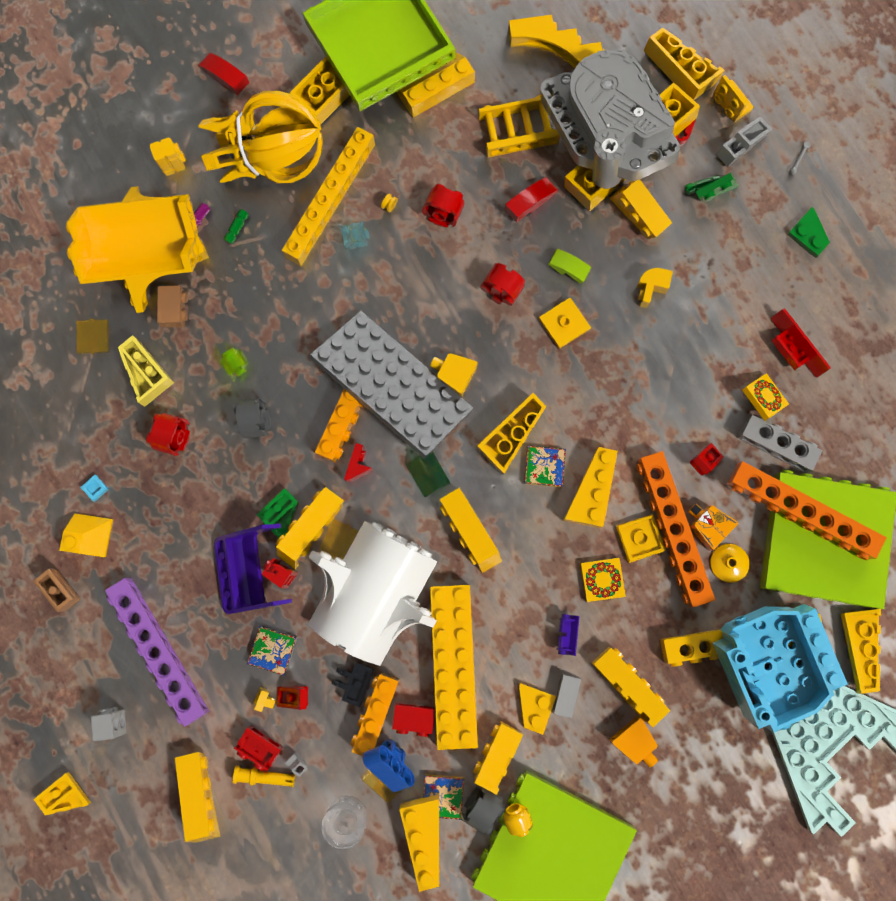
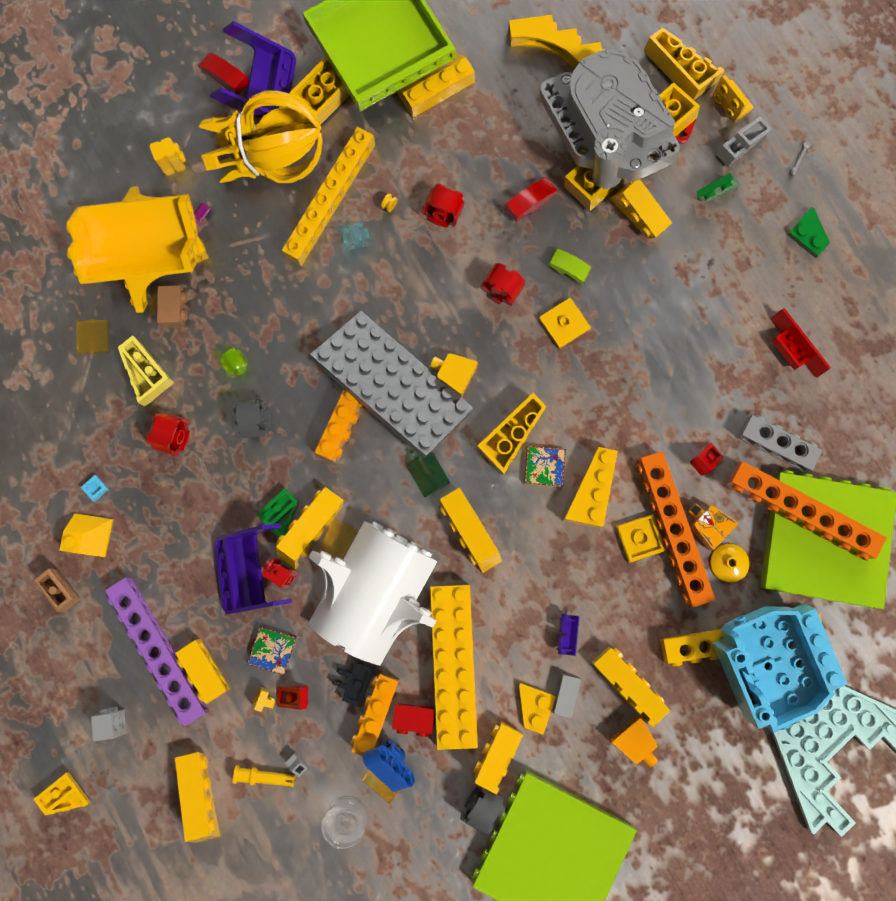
green axle [224,209,249,244] -> none
red hinge [234,725,284,771] -> none
red slope [344,443,373,483] -> none
yellow wedge [399,794,439,892] -> none
tile [423,774,464,820] -> none
yellow fence [478,95,560,158] -> none
yellow head [503,803,533,837] -> none
tile [580,558,626,602] -> none
yellow brick [636,268,673,308] -> none
green axle [684,175,720,194] -> none
yellow tile [742,373,789,421] -> none
yellow wing [841,609,881,694] -> none
none -> yellow brick [175,639,231,704]
none -> dark purple windscreen [210,21,296,118]

